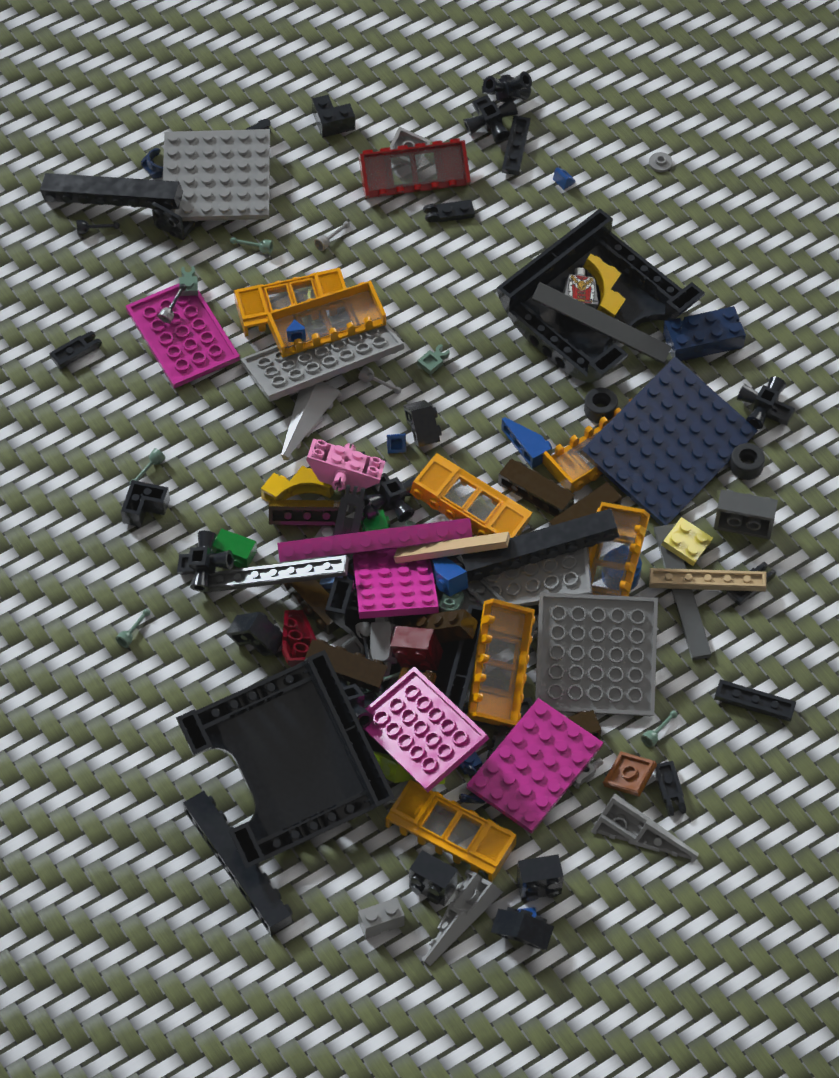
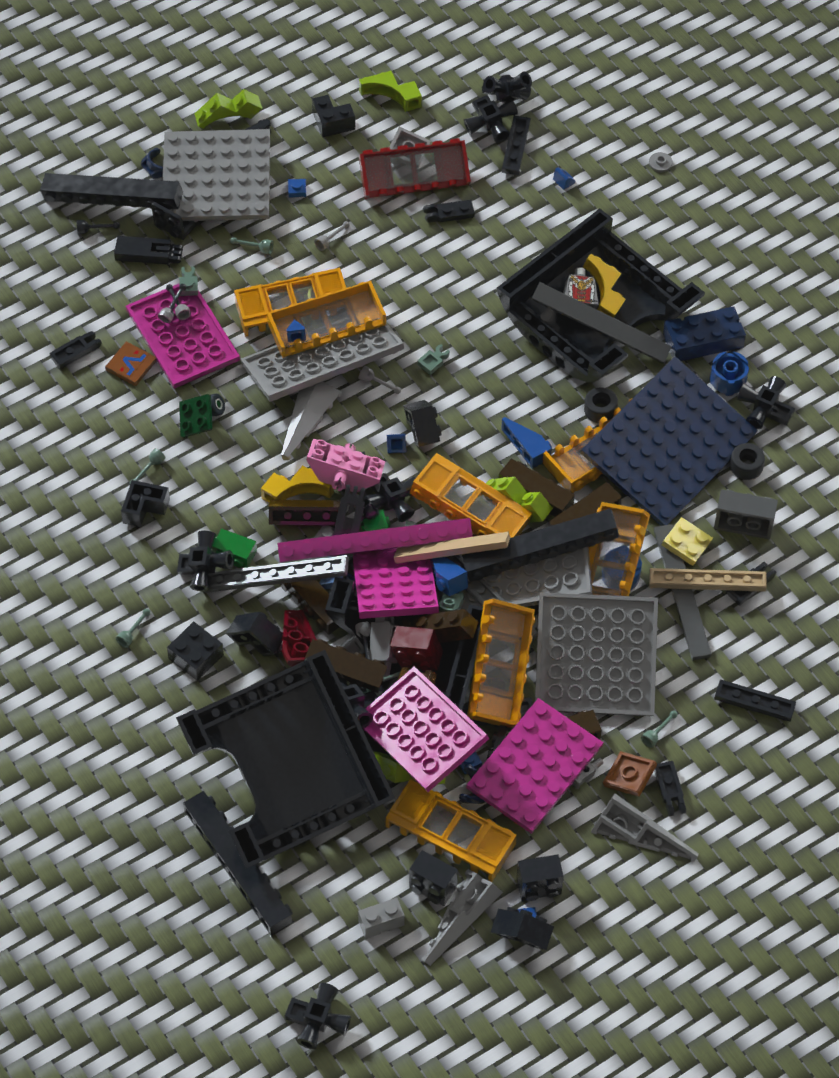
none -> dark orange tile [105,341,157,386]
none -> black hinge [114,236,183,265]
none -> light grey hinge [166,284,191,320]
none -> black brick [167,621,224,681]
none -> dark green plate [179,393,225,438]
none -> lime arch [194,89,262,129]
none -> black brick [284,983,351,1049]
none -> blue plate [288,179,306,198]
none -> lime arch [359,71,422,112]
none -> lime arch [483,477,553,523]
none -> blue brick [710,352,749,396]

